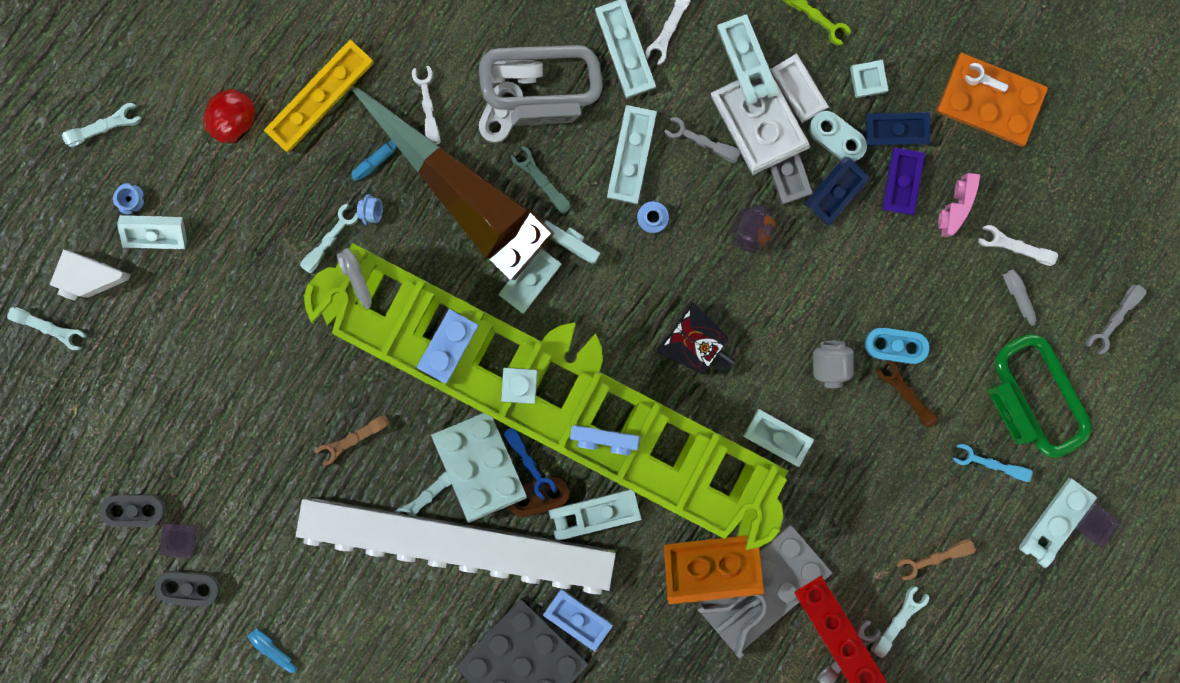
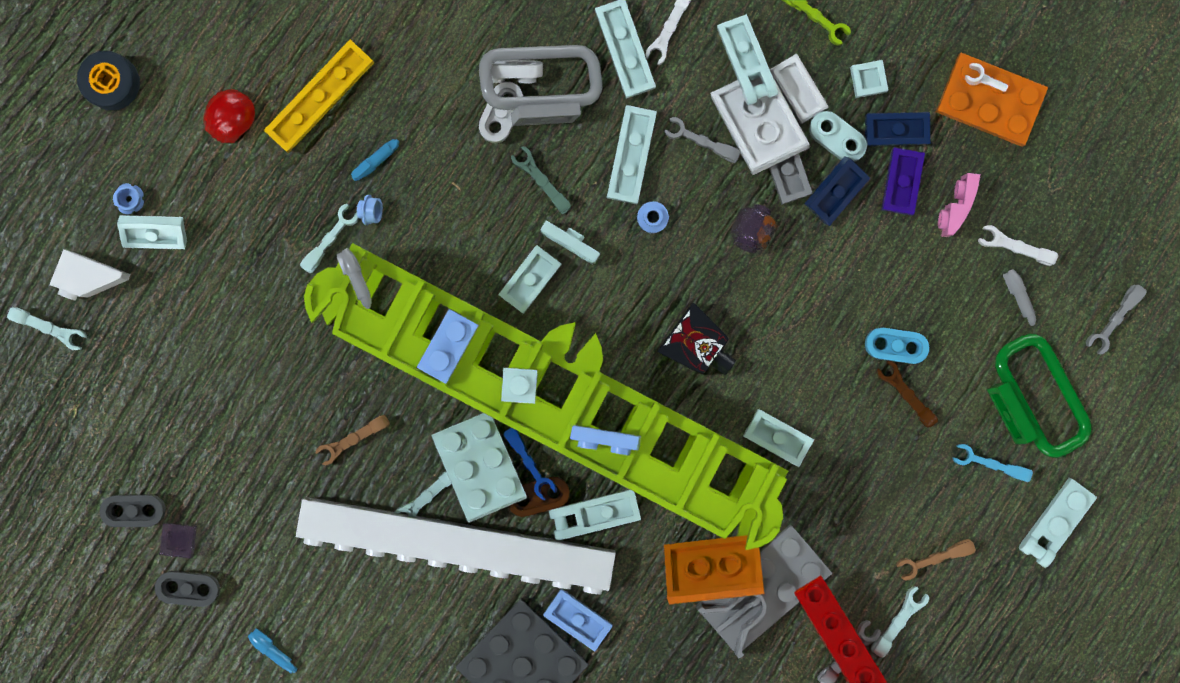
light aqua piece [62,103,142,147] -> none
reddish brown plate [352,87,555,280] -> none
white piece [412,66,441,145] -> none
light grey head [813,340,854,388] -> none
clear purple plate [1075,503,1121,548] -> none
none -> black wheel [77,51,140,110]

